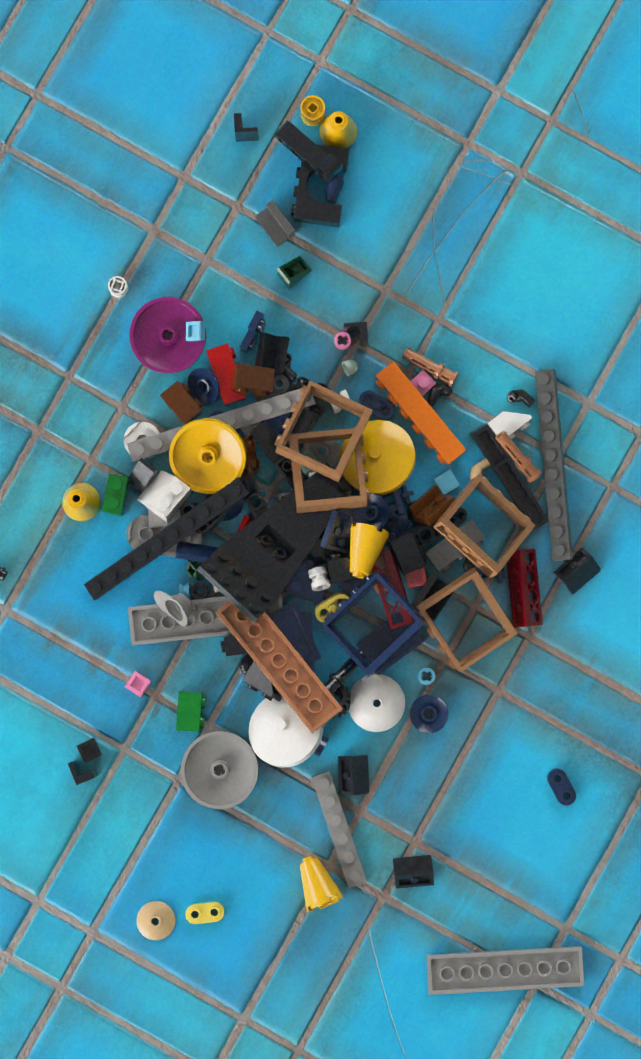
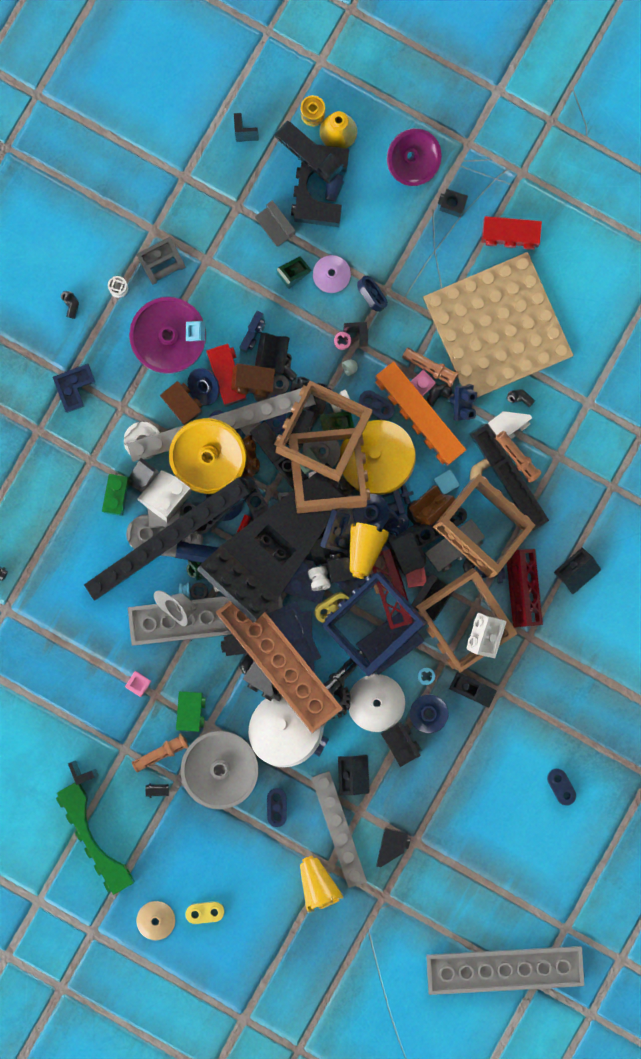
yellow cone [62,483,101,521] -> none
black plate [76,737,103,763] -> none
black panel [393,855,434,889] -> none
dark grey plate [535,369,573,561] -> none
none -> dark blue plate [53,364,95,413]
none -> green arch [56,783,135,895]
none -> black arm [61,291,79,319]
none -> nougat pin [132,733,189,773]
none -> dark grey plate [136,237,186,285]
none -> black pin [145,783,169,798]
none -> dark blue plate [267,788,287,827]
none -> lavender dish [313,255,351,293]
none -> dark green slope [320,412,354,431]
none -> dark blue plate [357,276,388,312]
none -> black slope [376,827,411,868]
none -> black bracket [381,722,422,767]
none -> magenta dish [387,128,442,186]
none -> tan plate [423,252,574,398]
none -> black brick [438,189,468,218]
none -> black slope [449,672,497,708]
none -> dark blue hips [450,384,477,421]
none -> white bracket [467,613,507,658]
none -> red brick [481,216,542,250]

